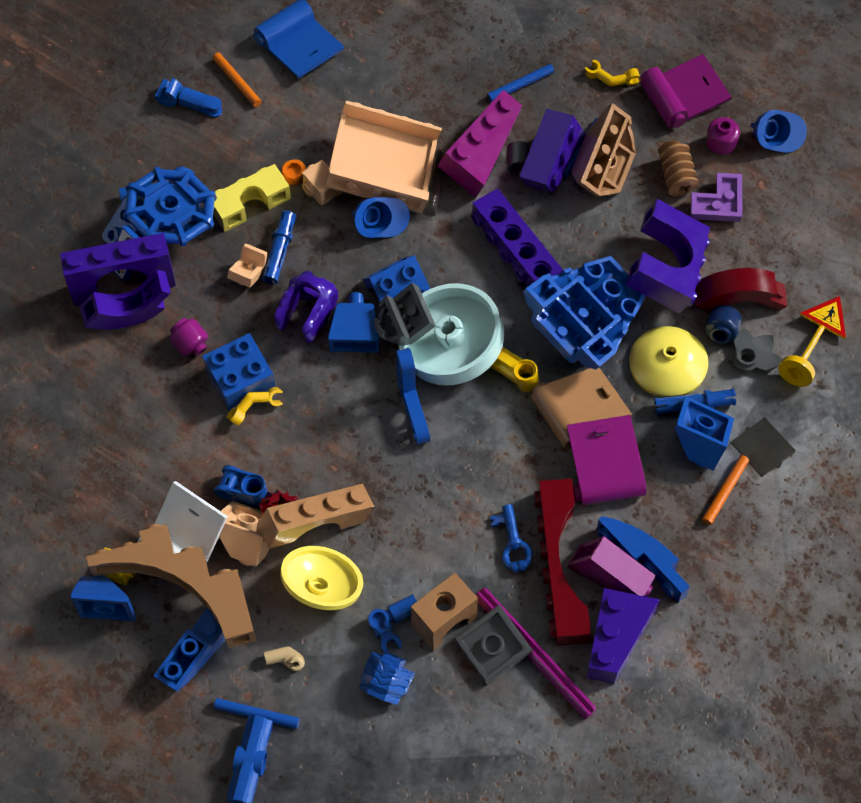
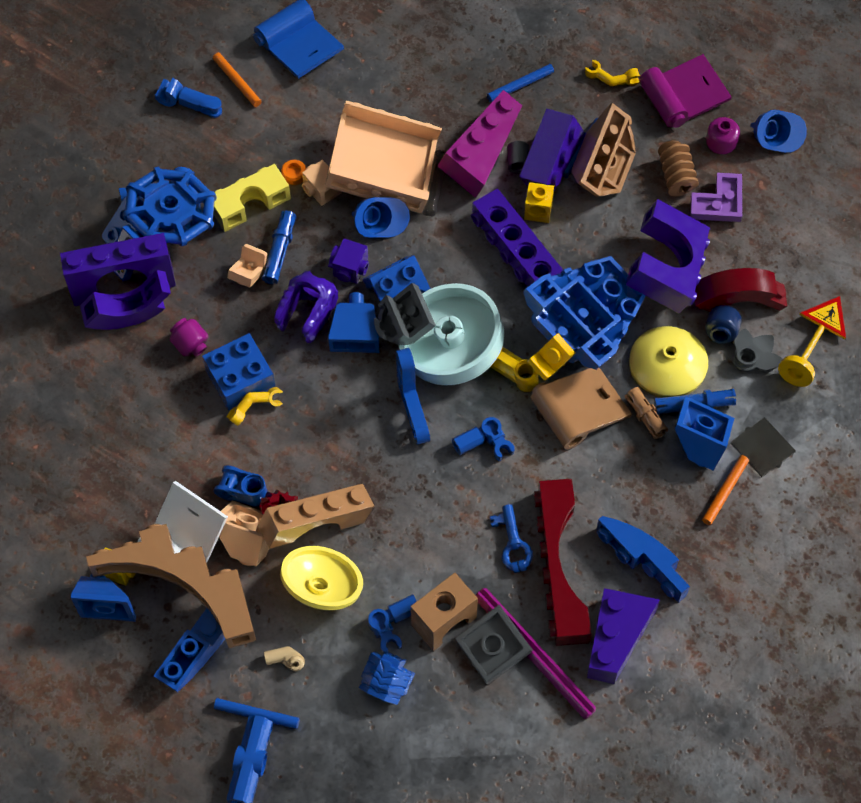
magenta door [567,415,646,506] -> none
magenta slope [567,536,655,597] -> none
none -> dark purple brick [328,239,369,284]
none -> blue bar [452,417,515,461]
none -> yellow brick [524,182,554,223]
none -> yellow bracket [528,334,575,380]
none -> medium nougat pin [625,387,668,439]

